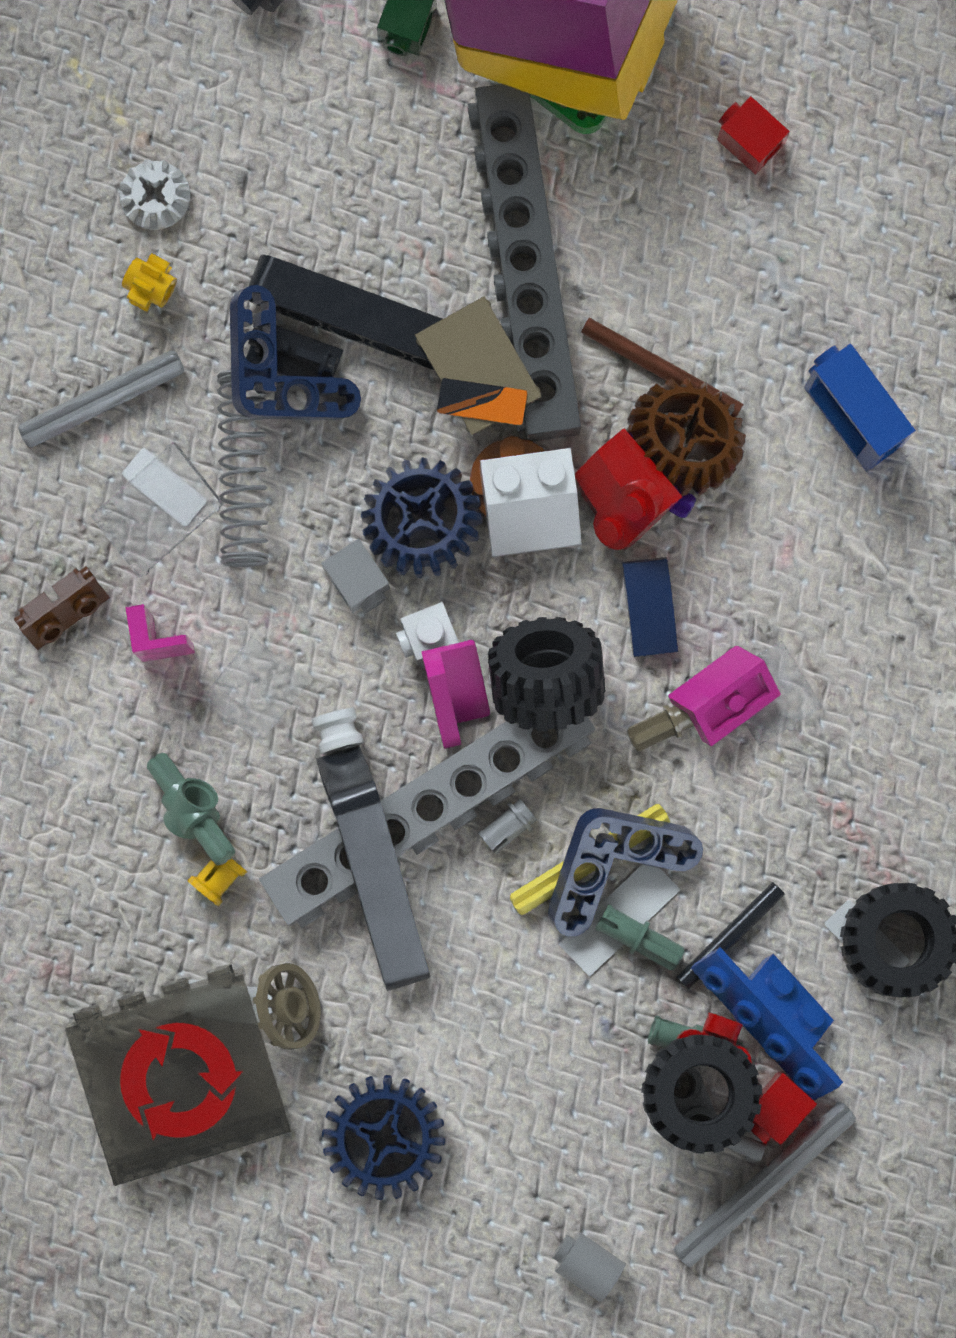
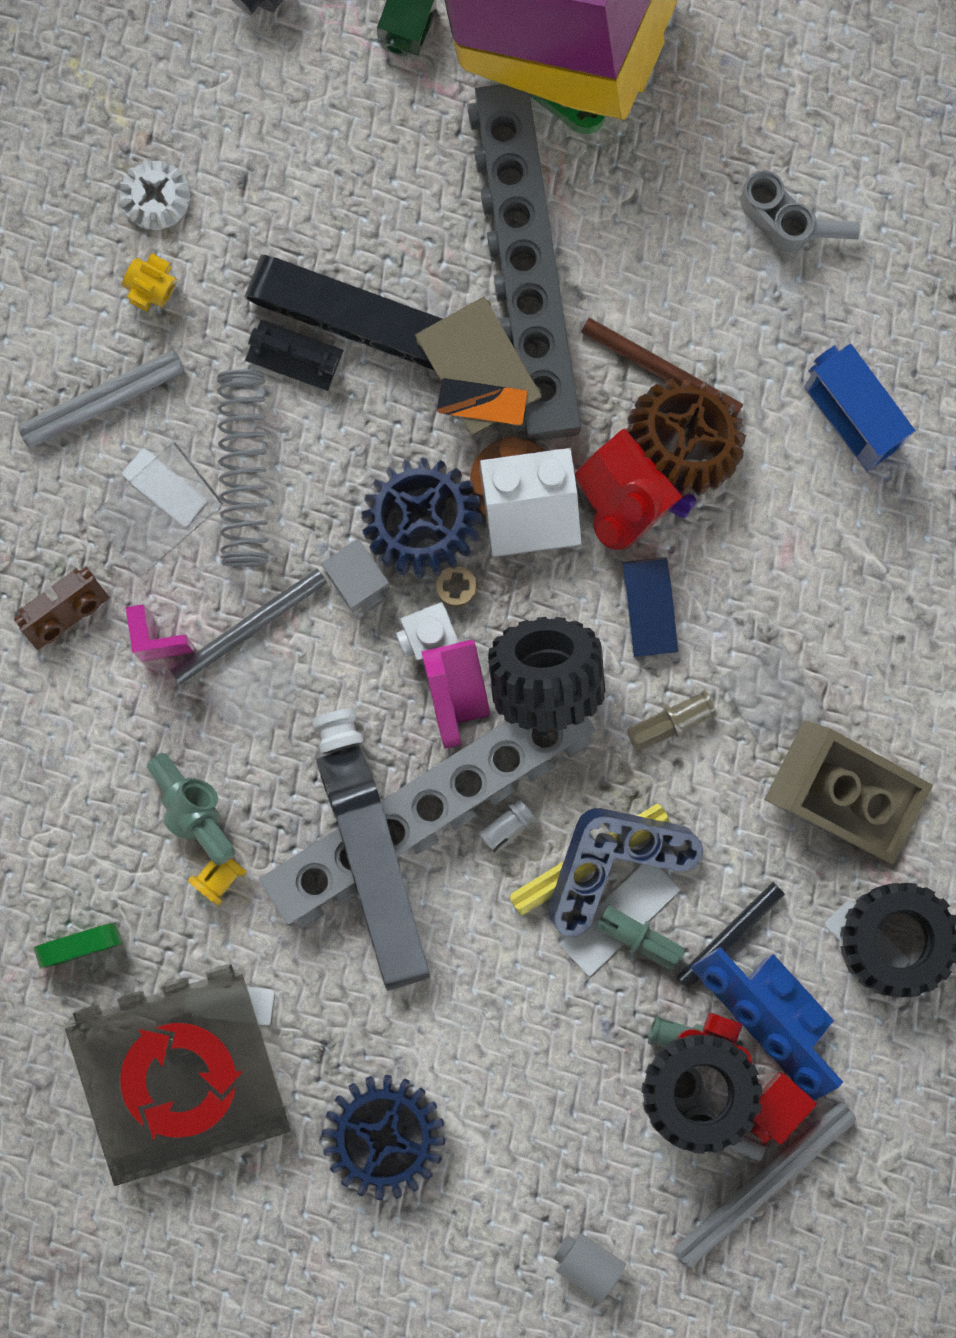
dark blue beam [230,285,361,420] -> none
dark tan wheel [253,963,321,1050] -> none
dark pink panel [668,646,781,746] -> none
red brick [717,96,790,175] -> none
none -> green beam [33,922,123,969]
none -> dark grey bar [170,568,327,685]
none -> tan bush [436,566,477,608]
none -> light grey beam [740,170,860,252]
none -> dark tan slope [764,720,933,865]

